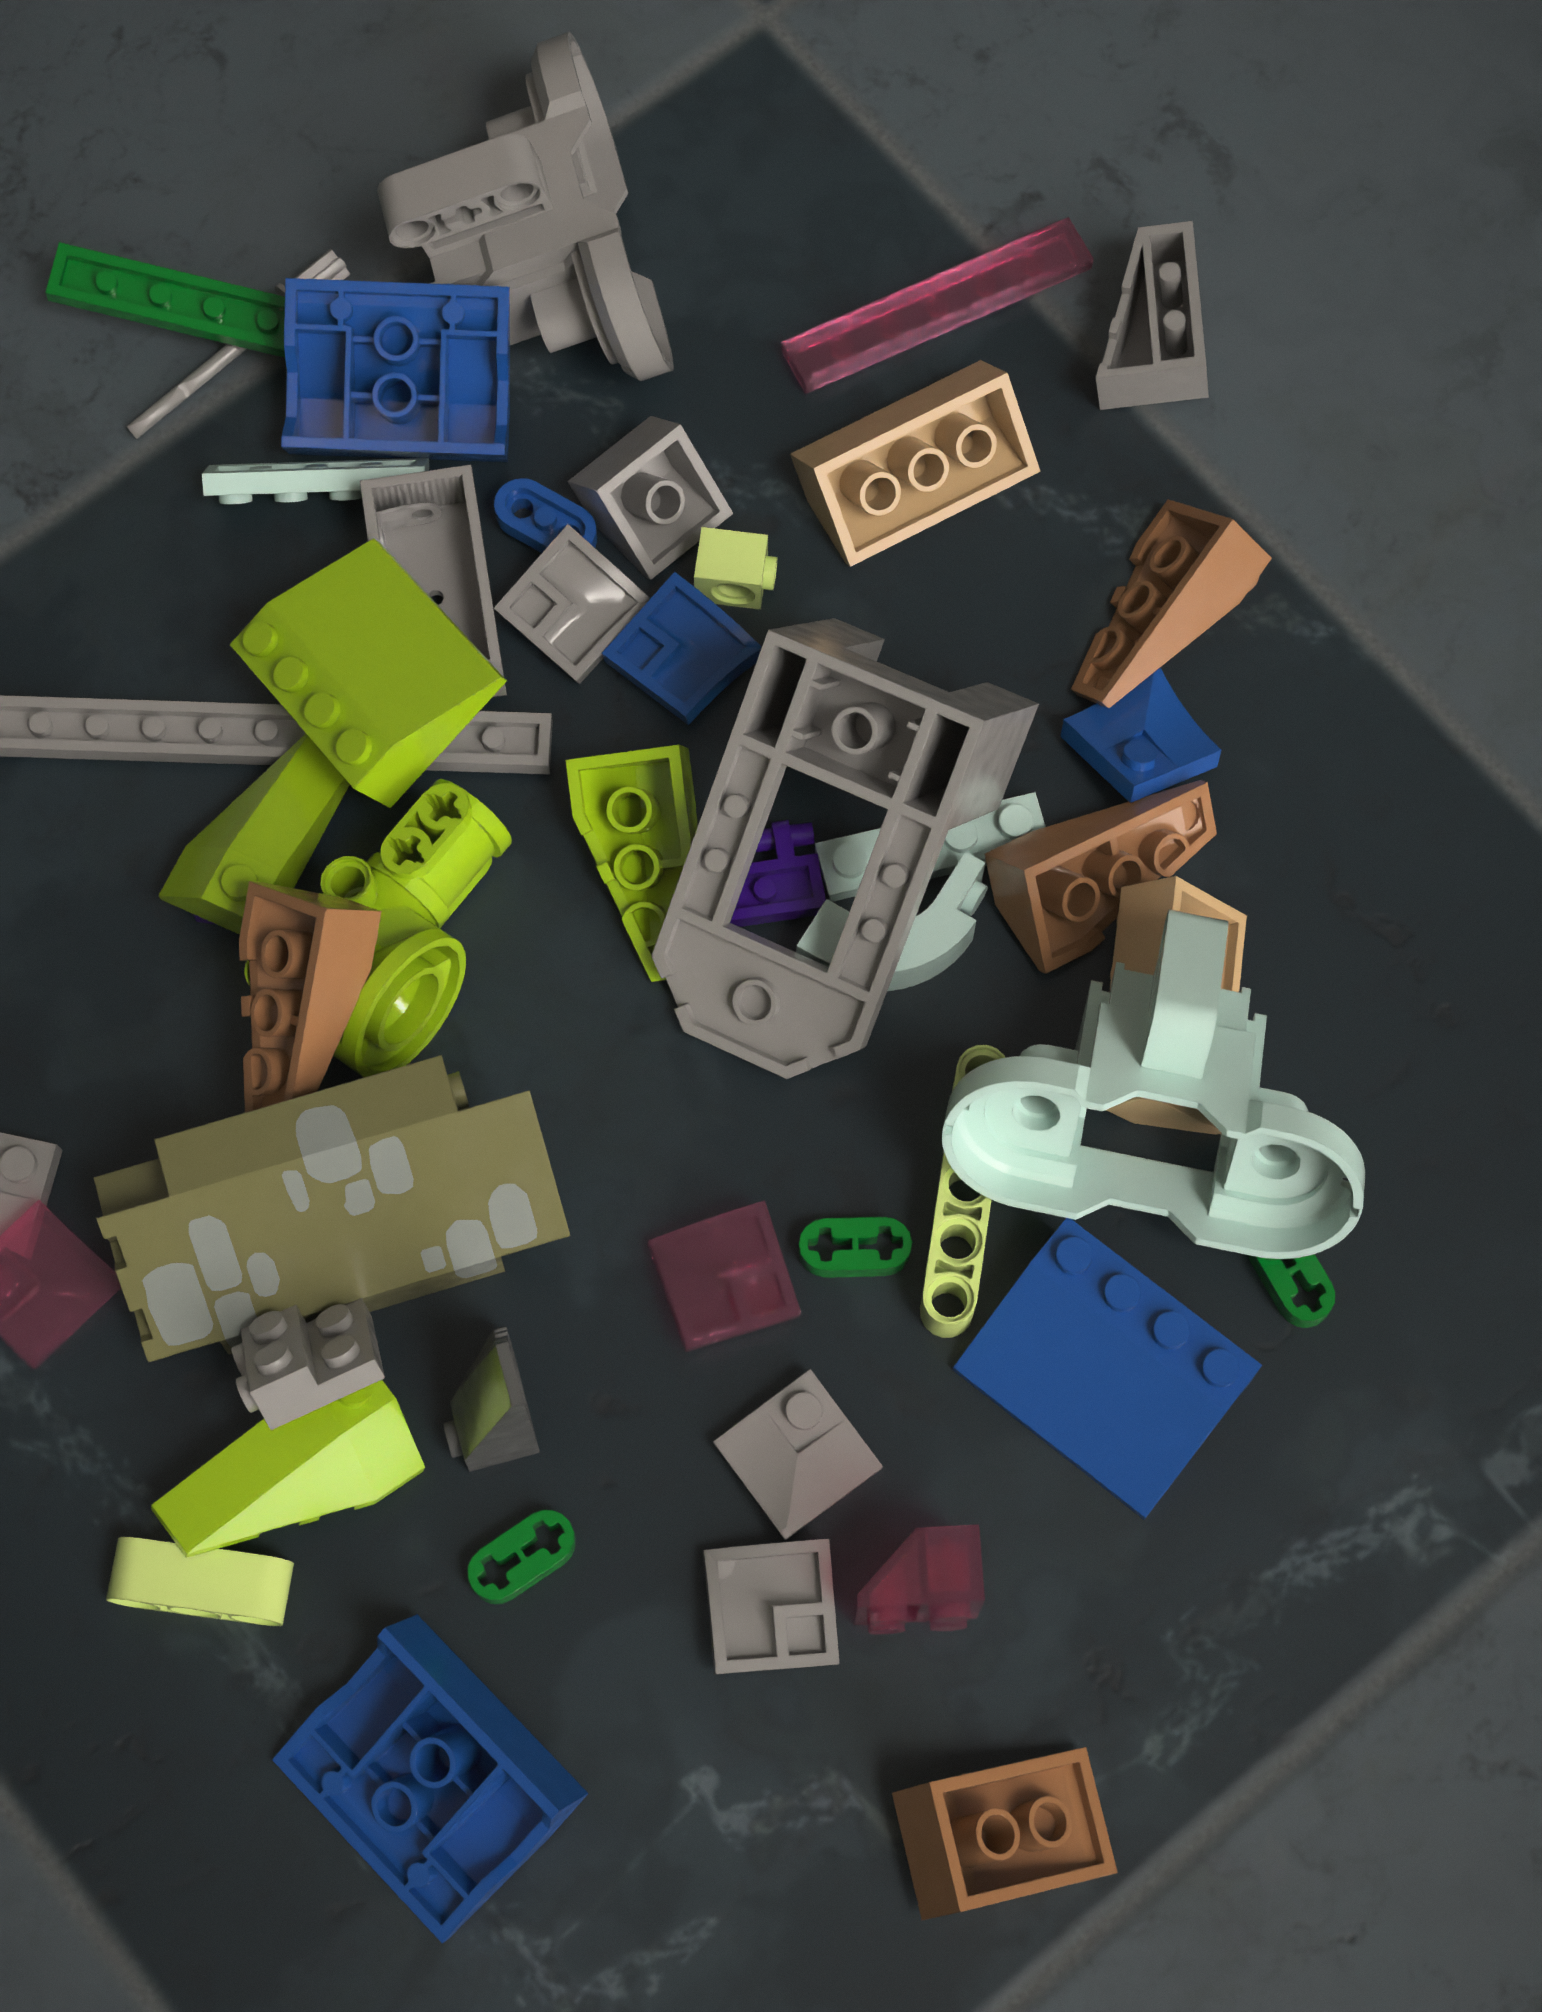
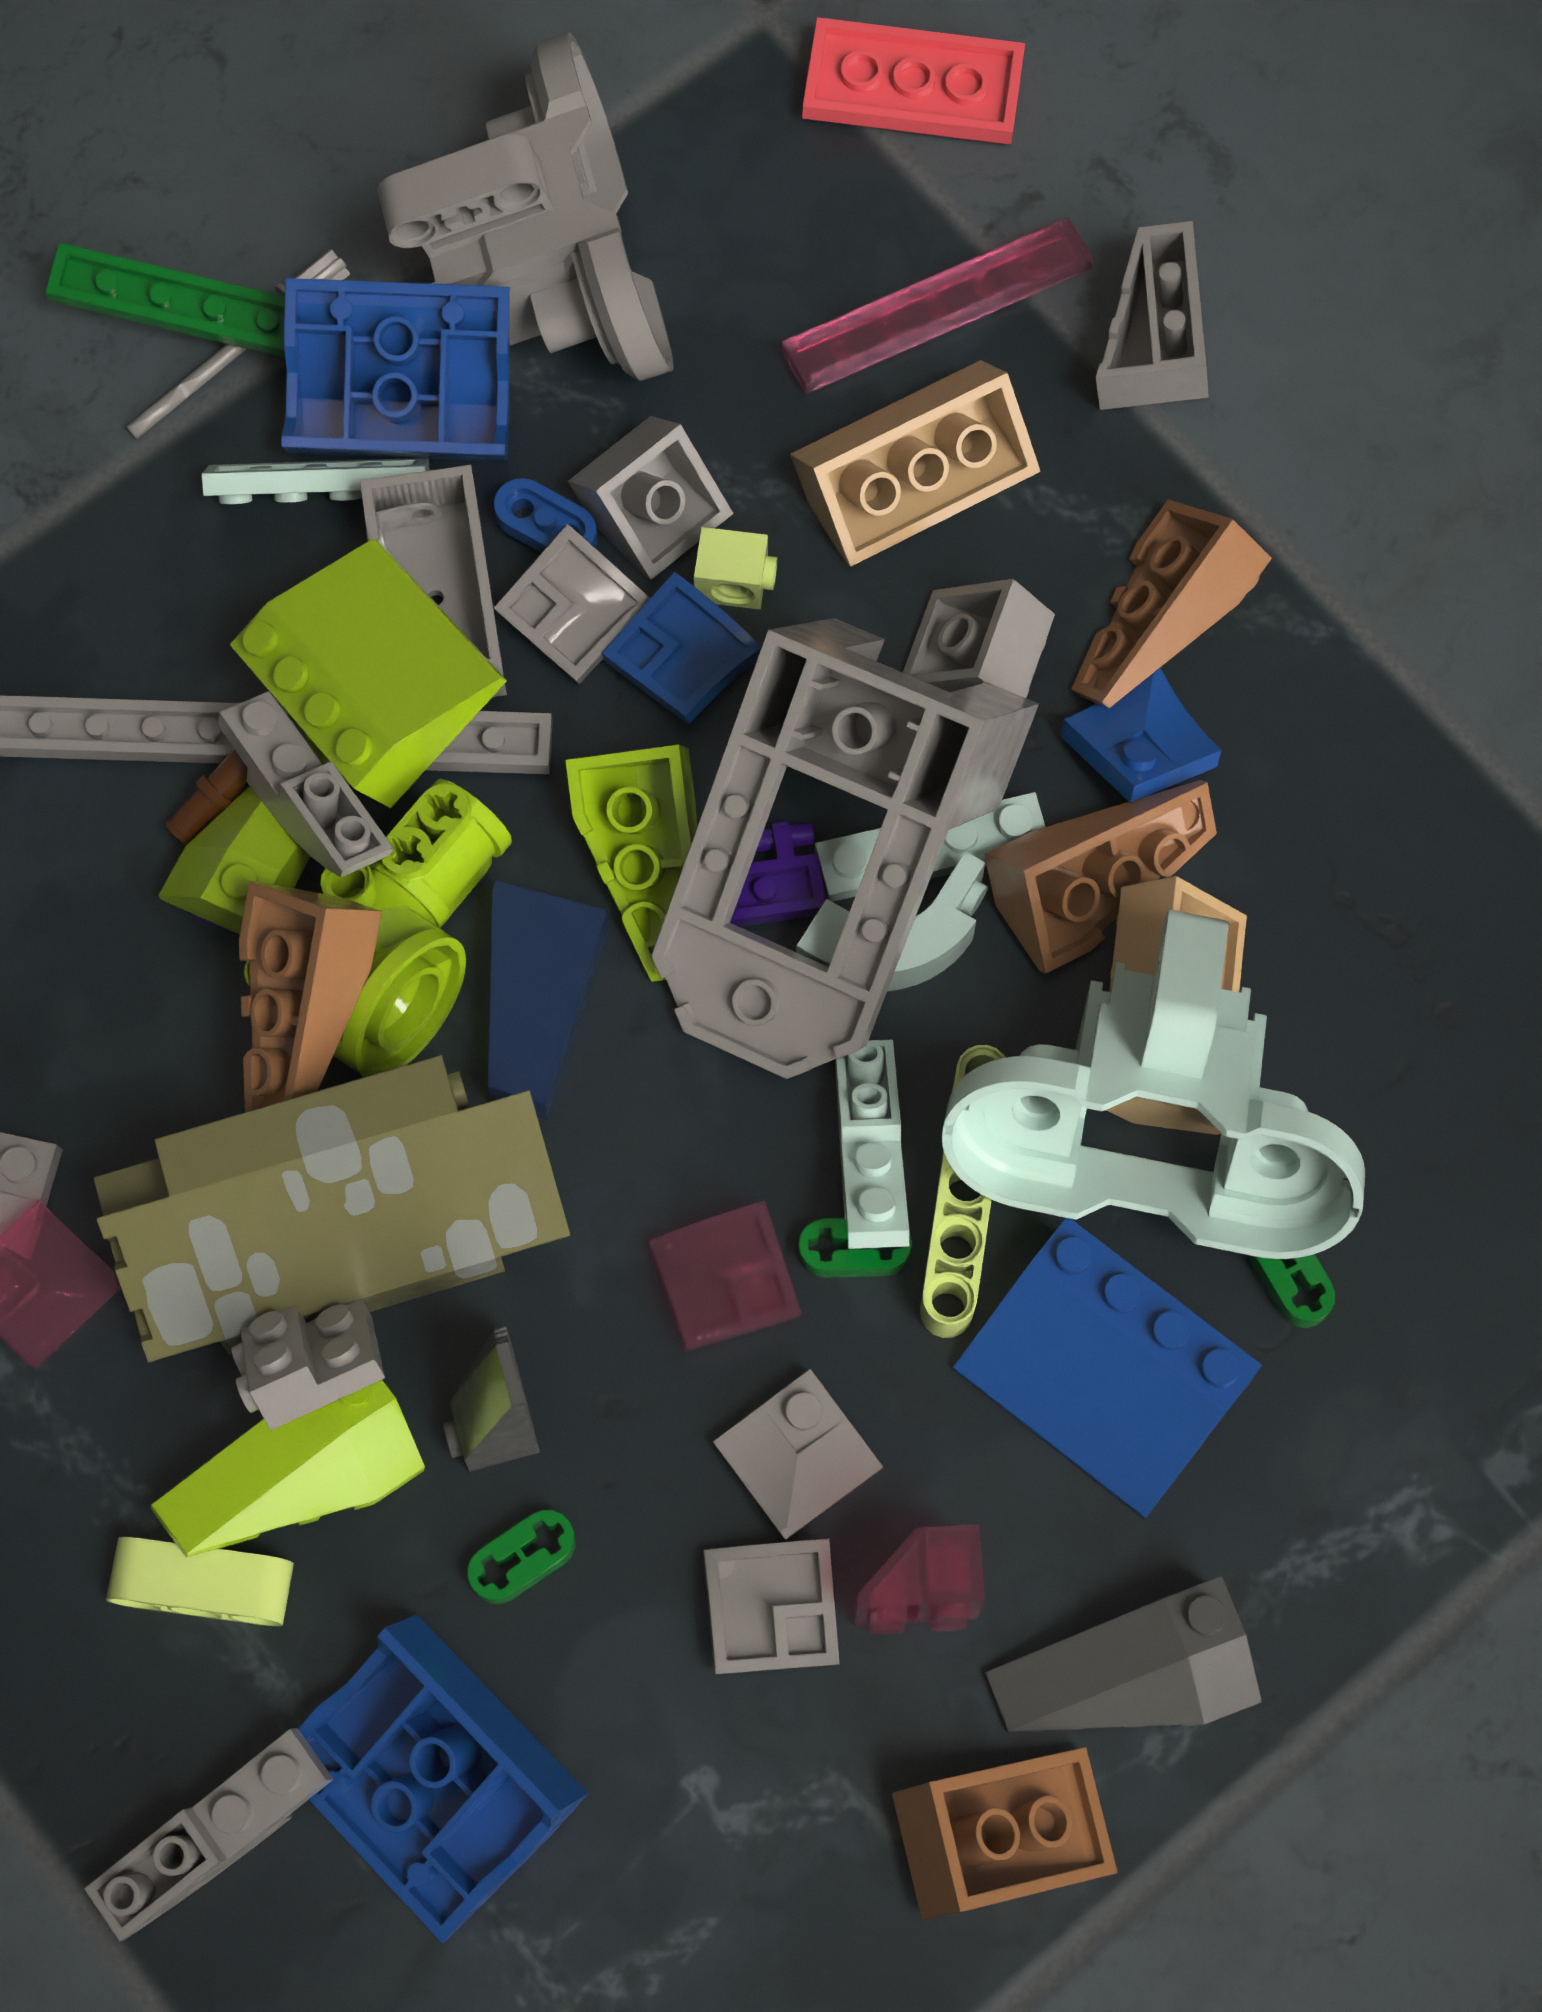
none -> light grey slope [84,1728,334,1941]
none -> reddish brown pin [164,749,248,845]
none -> light grey slope [218,691,393,877]
none -> dark blue slope [488,880,609,1120]
none -> coral plate [802,17,1025,145]
none -> light aqua slope [835,1040,909,1249]
none -> light grey slope [903,579,1055,698]
none -> dark grey wedge [985,1576,1262,1733]

